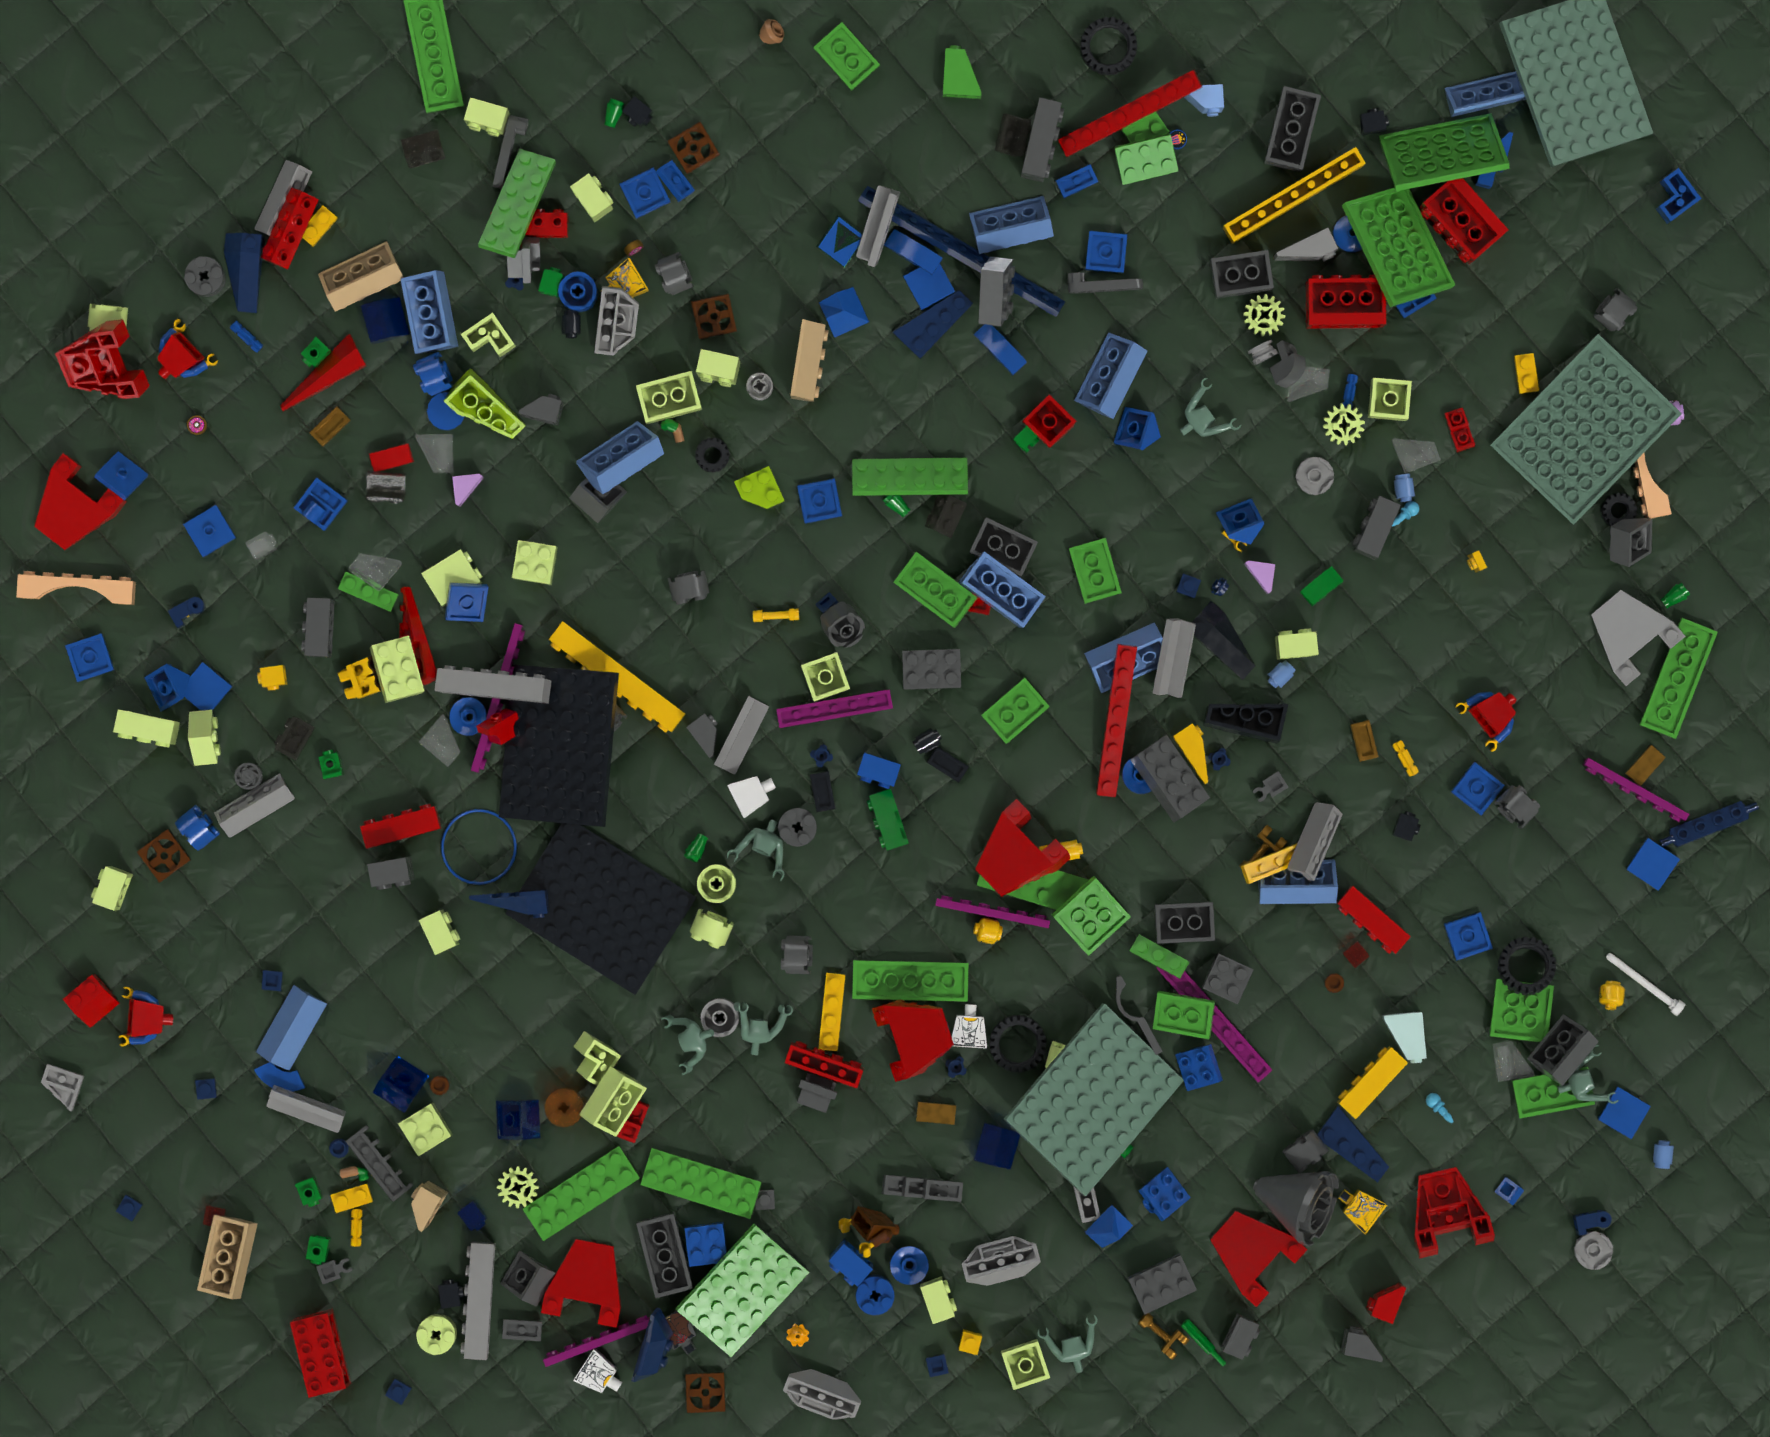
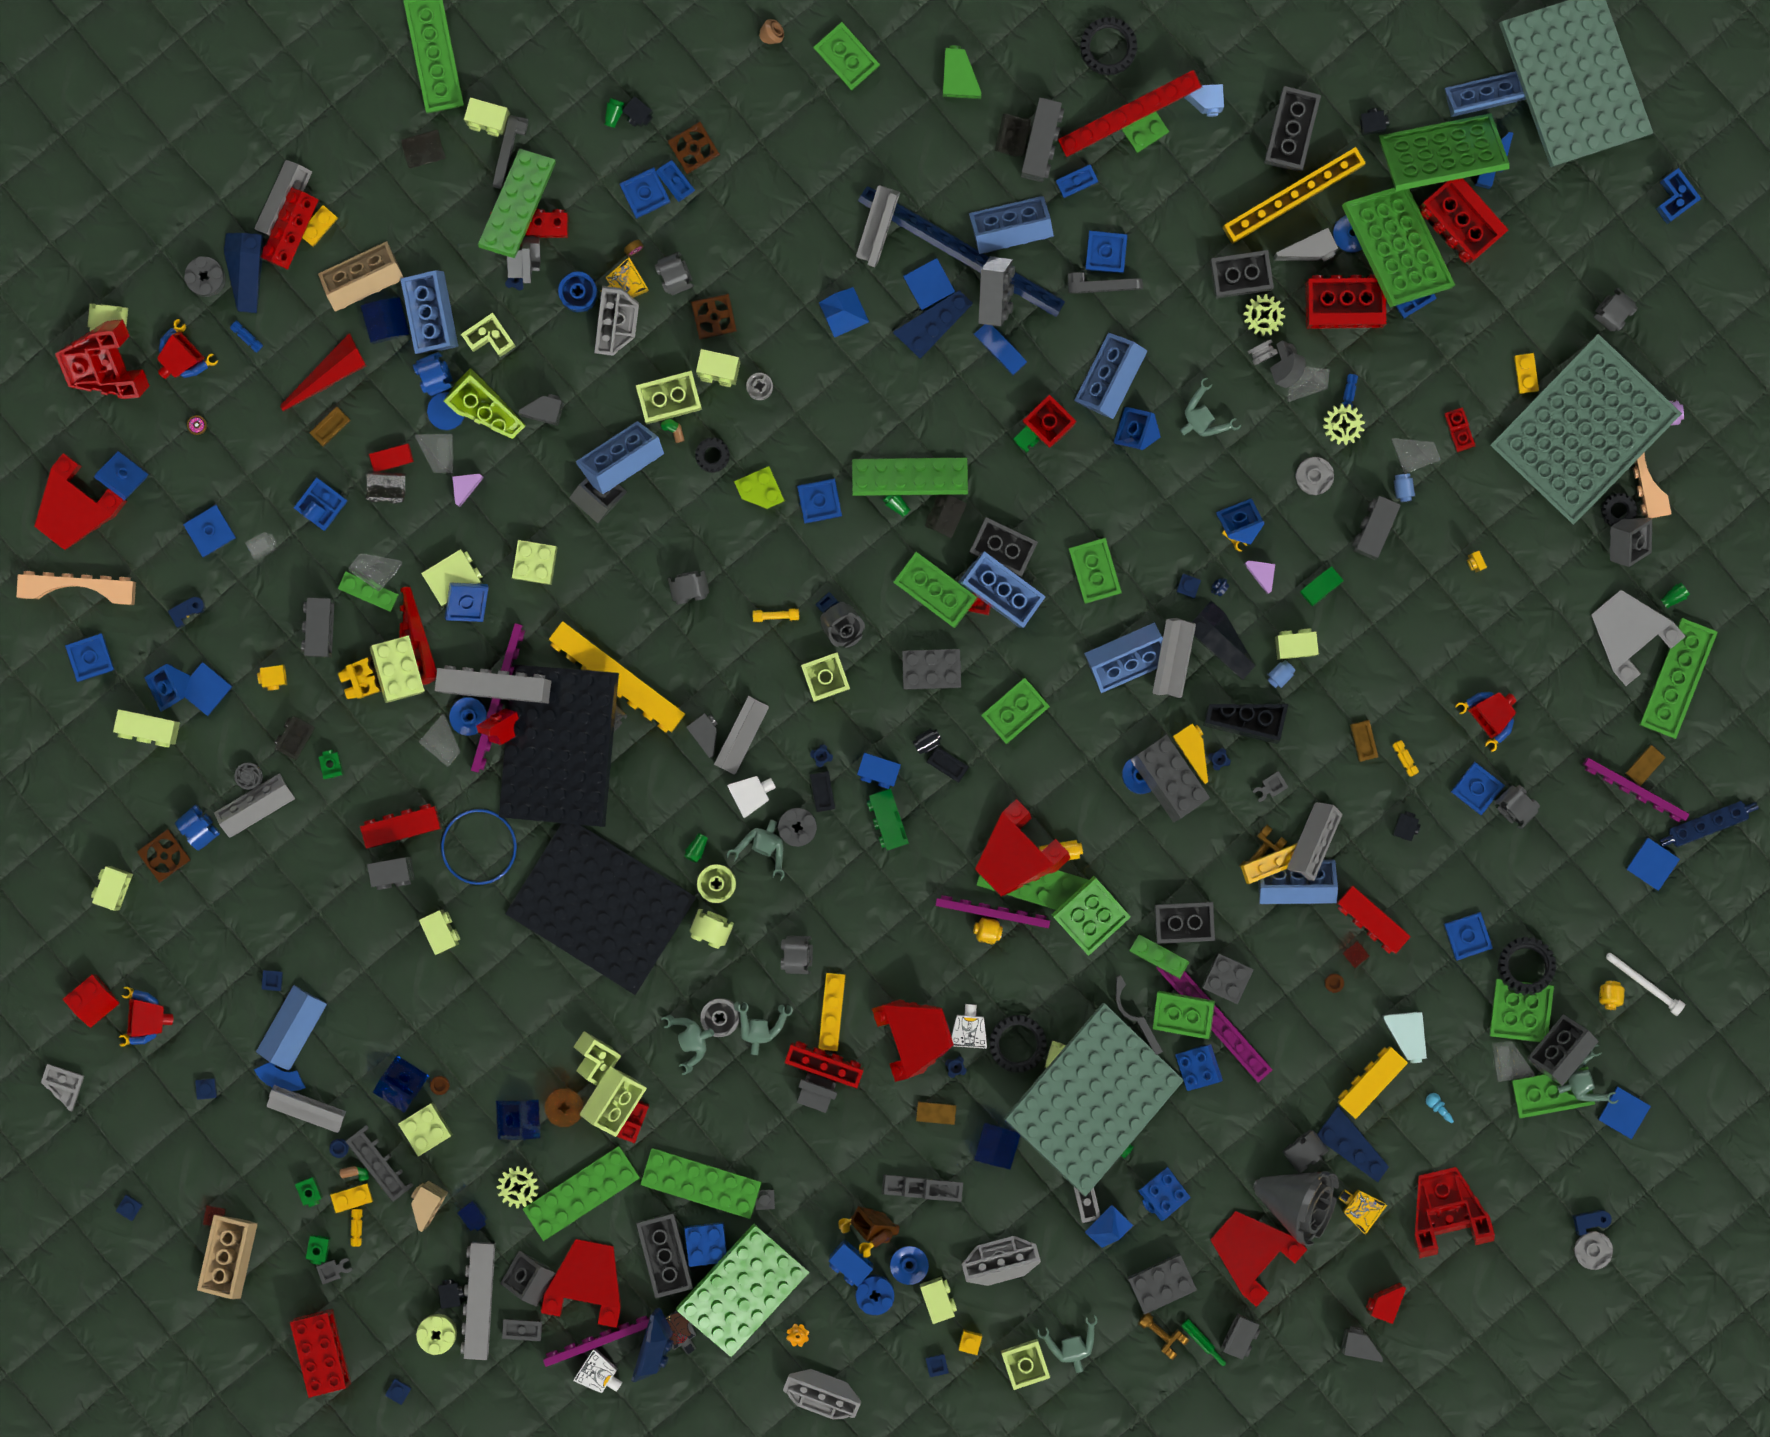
yellowish green brick [188,710,221,766] -> none
green brick [301,337,332,368] -> none
dark blue wedge [469,890,549,918] -> none
green brick [538,267,565,298] -> none
black brick [562,310,581,339] -> none
yellowish green brick [570,173,613,223] -> none
reddish brown piece [685,1372,726,1413] -> none
magenta plate [776,689,893,728] -> none
tan slope [790,319,829,402] -> none
piece [816,215,863,268] -> none
bright green plate [852,960,969,1002] -> none
blue slope [884,229,943,275] -> none
red plate [1096,644,1137,797] -> none
bright green plate [1114,133,1178,185] -> none
tile [1170,130,1187,150] -> none
yellowish green brick [1368,378,1412,421] -> none
medium azure bar [1392,501,1419,527] -> none
blue slope [1495,1177,1524,1205] -> none
medium blue brick [1653,1140,1674,1169] -> none

